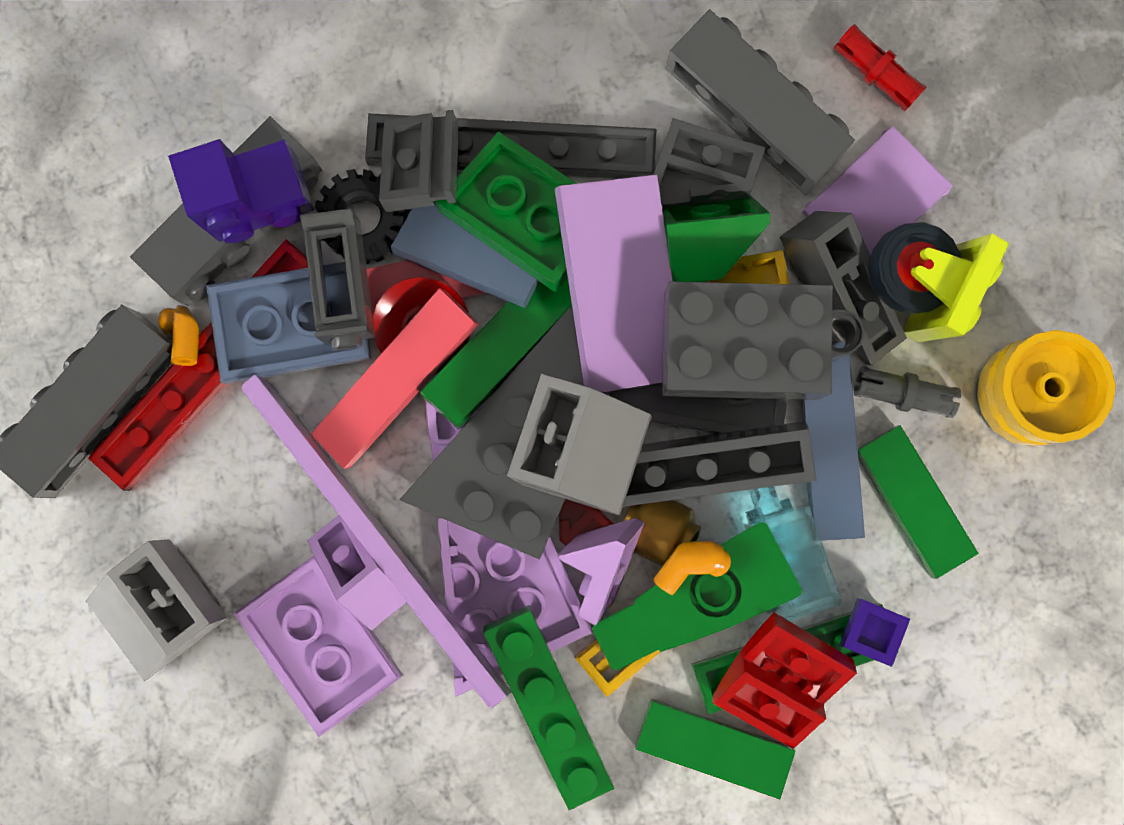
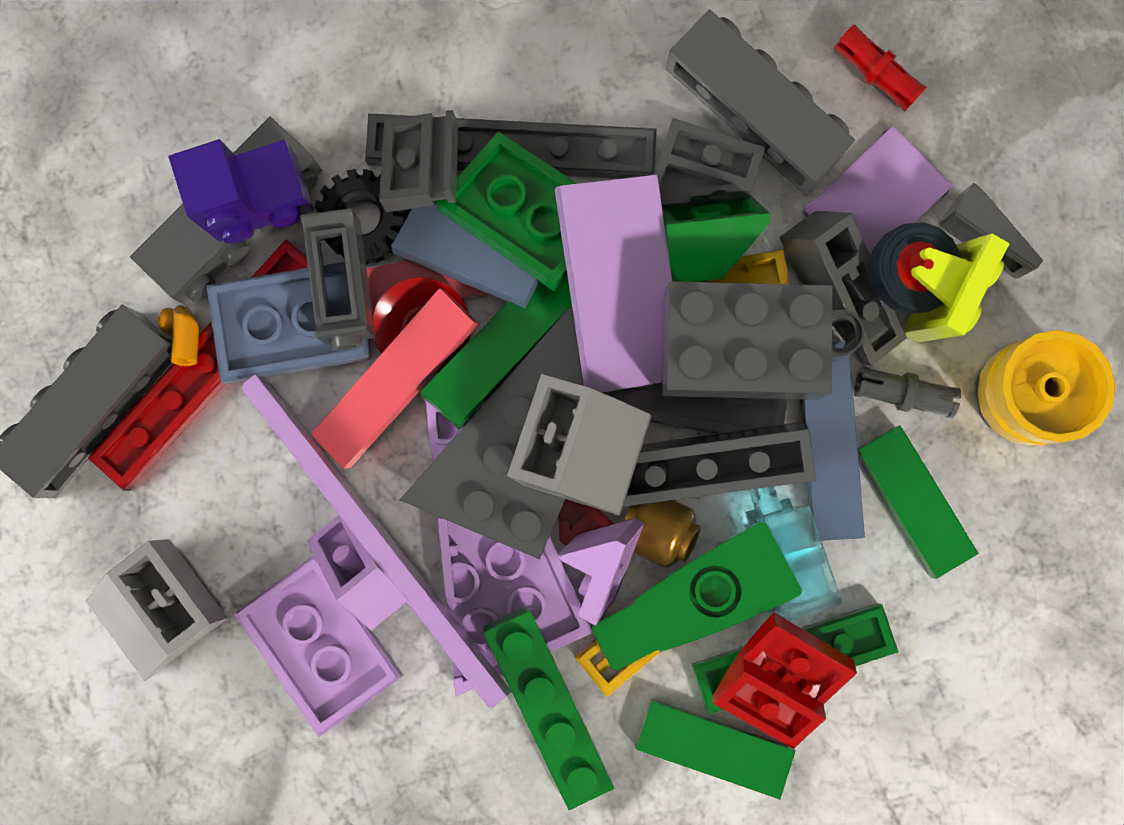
light orange arm [653,541,731,595] -> none
dark purple plate [839,598,910,667] -> none
none -> dark grey slope [939,183,1043,279]

